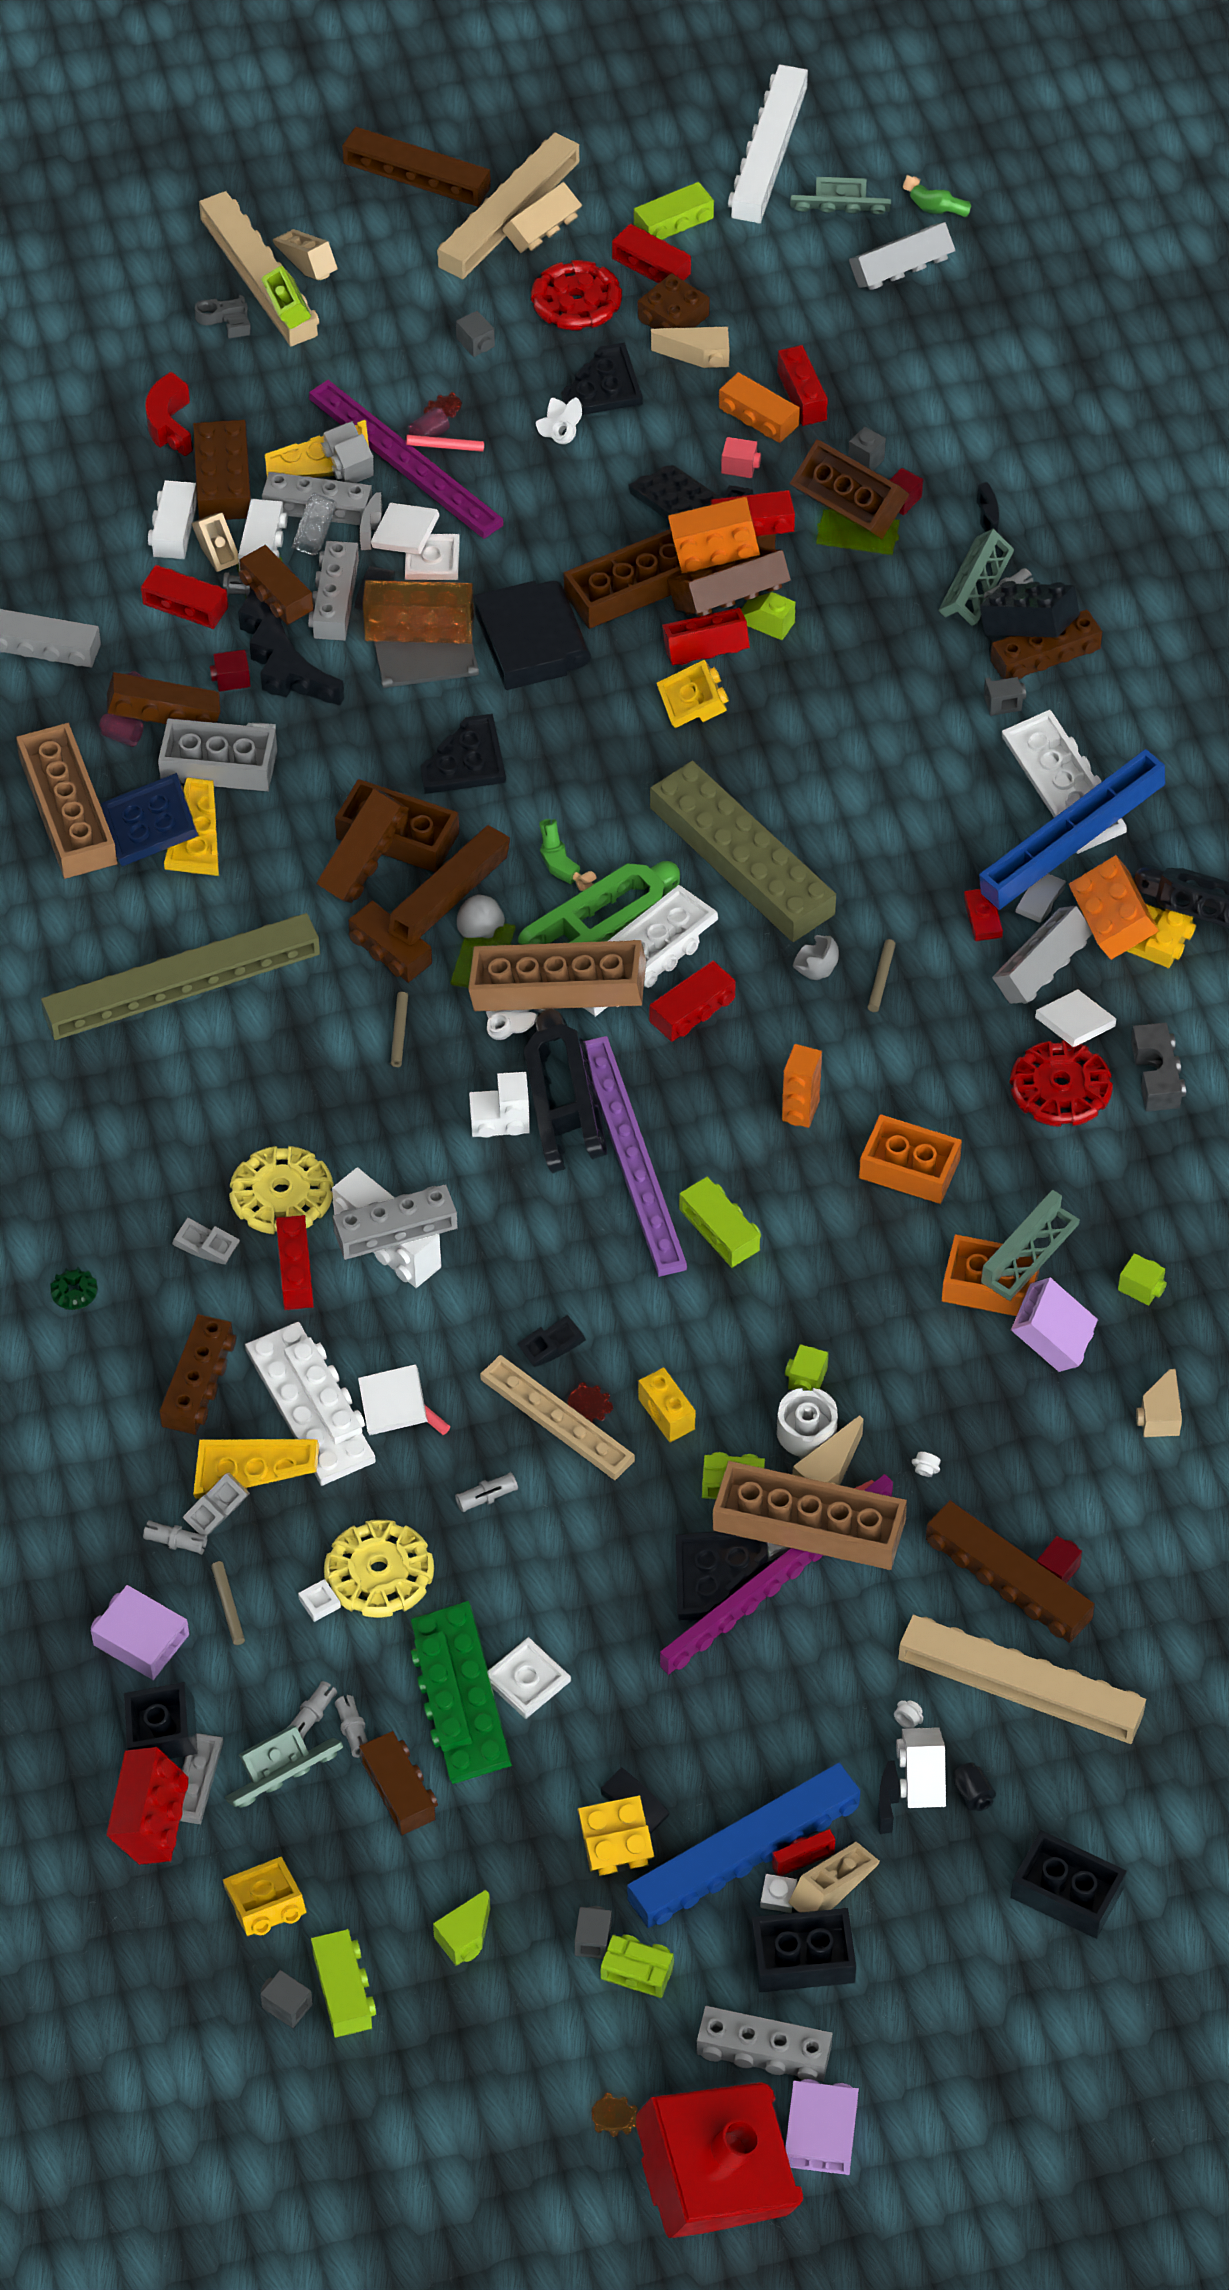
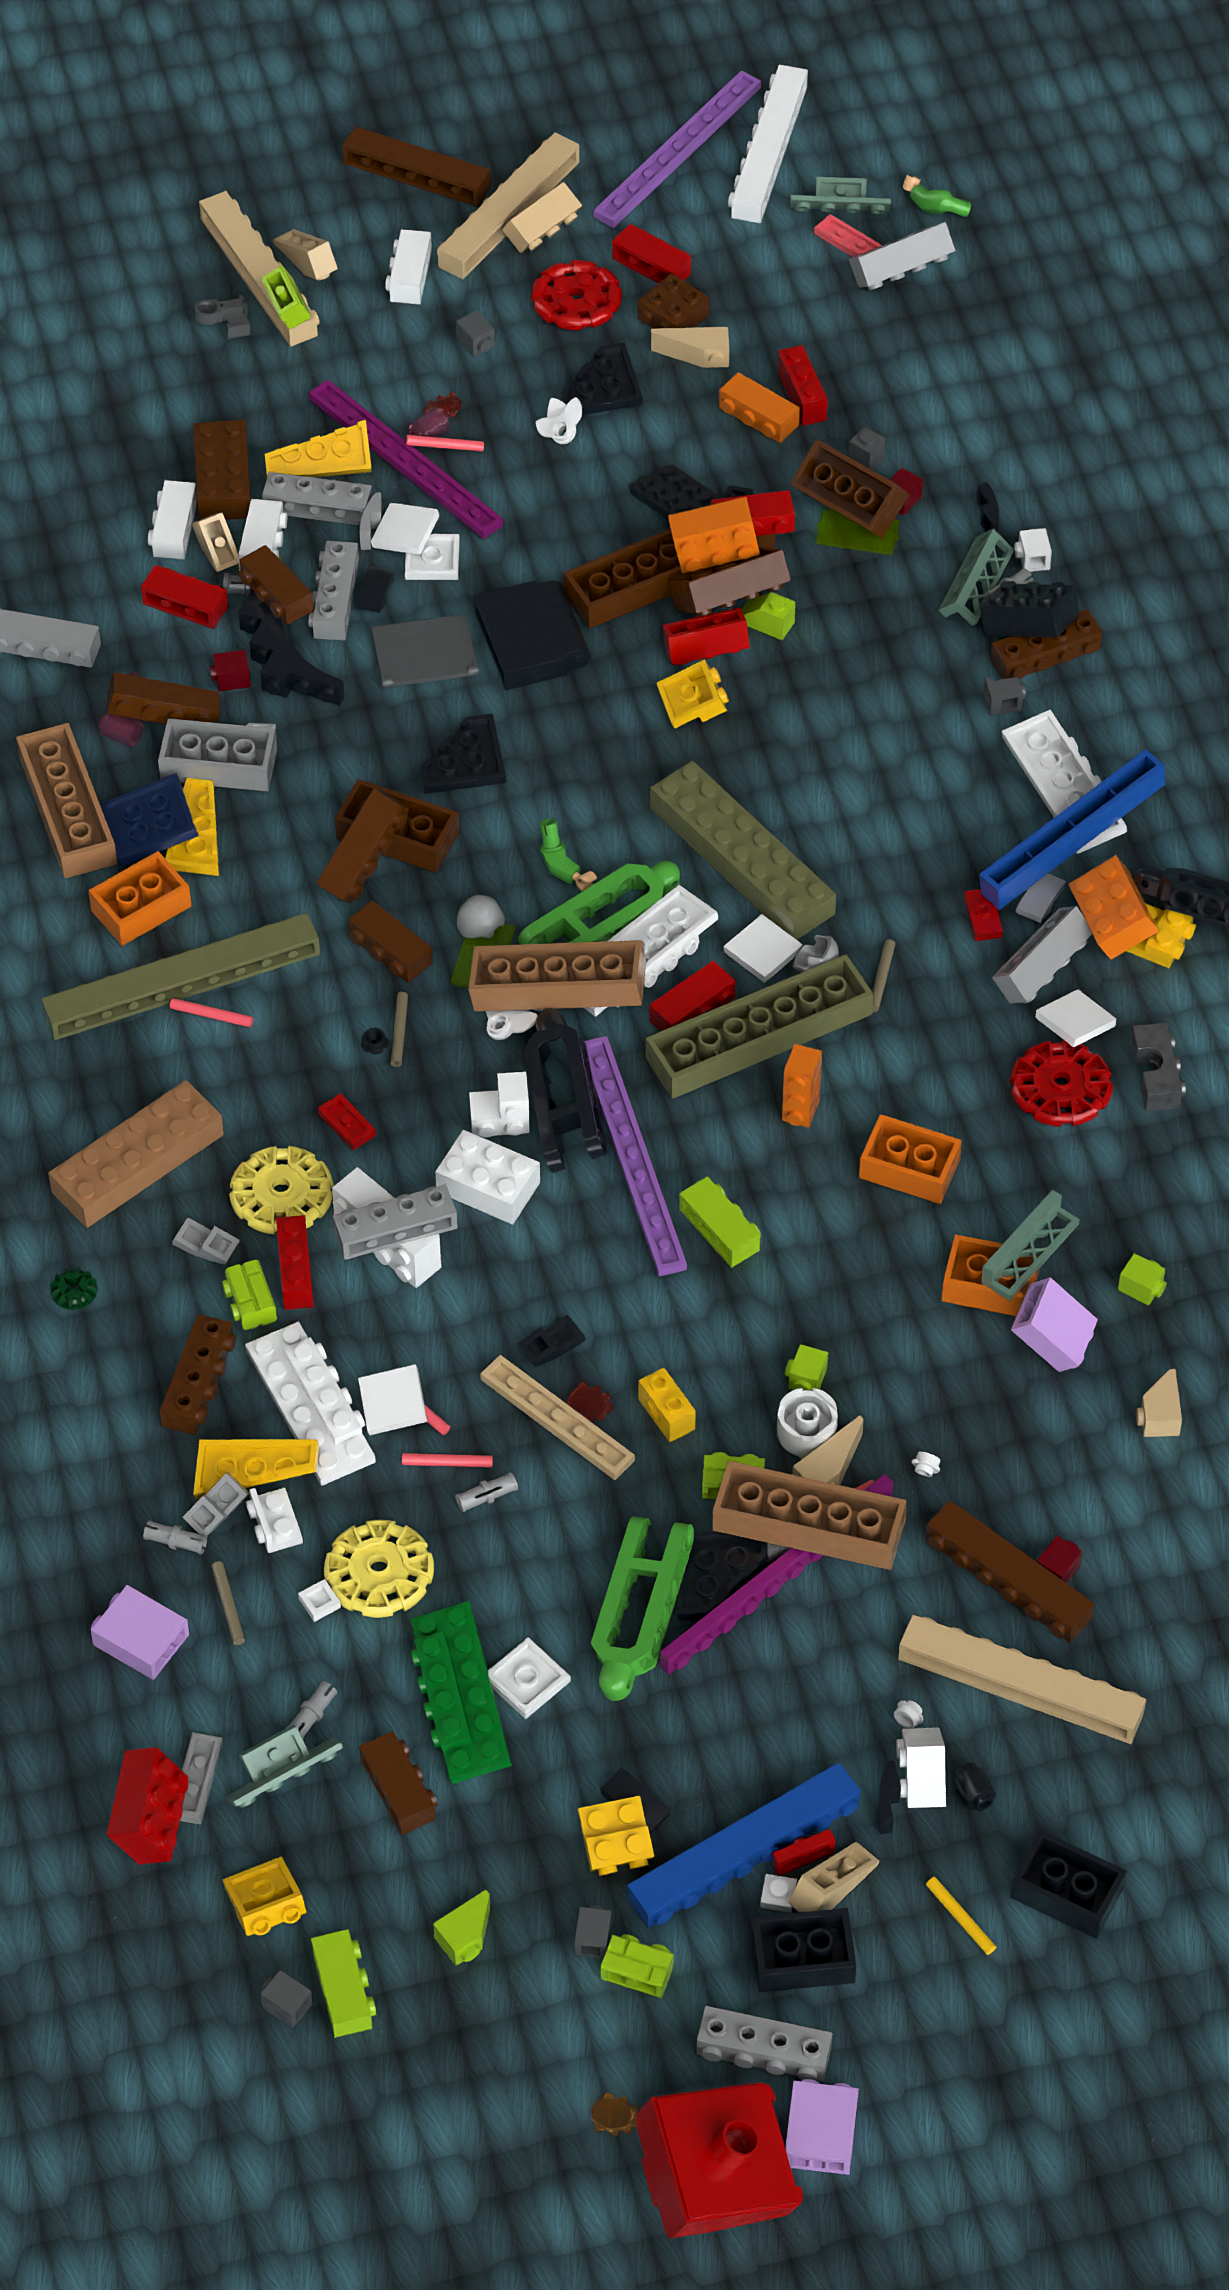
black brick [124,1682,198,1759] -> none
red arch [145,371,193,456] -> none
clear brick [292,493,337,556] -> none
light grey brick [321,421,374,483] -> none
light grey pin [335,1695,368,1758] -> none
clear orange brick [363,580,474,644] -> none
reddish brown brick [388,825,510,946] -> none
lime brick [634,181,714,240] -> none
coral brick [721,437,761,478] -> none
none -> medium nougat brick [48,1080,224,1228]
none -> orange brick [88,851,192,946]
none -> coral bar [170,998,254,1028]
none -> lime brick [222,1260,277,1331]
none -> white bracket [246,1488,303,1553]
none -> red plate [318,1093,376,1151]
none -> black plate [361,1028,389,1055]
none -> white brick [386,229,432,304]
none -> coral bar [402,1453,493,1468]
none -> white brick [435,1130,540,1225]
none -> bright green piece [591,1516,694,1701]
none -> medium lavender plate [593,71,761,228]
none -> olive brick [646,954,874,1099]
none -> white tile [724,914,803,983]
none -> coral tile [814,214,882,257]
none -> yellow bar [926,1877,996,1955]
none -> white brick [1014,528,1052,572]

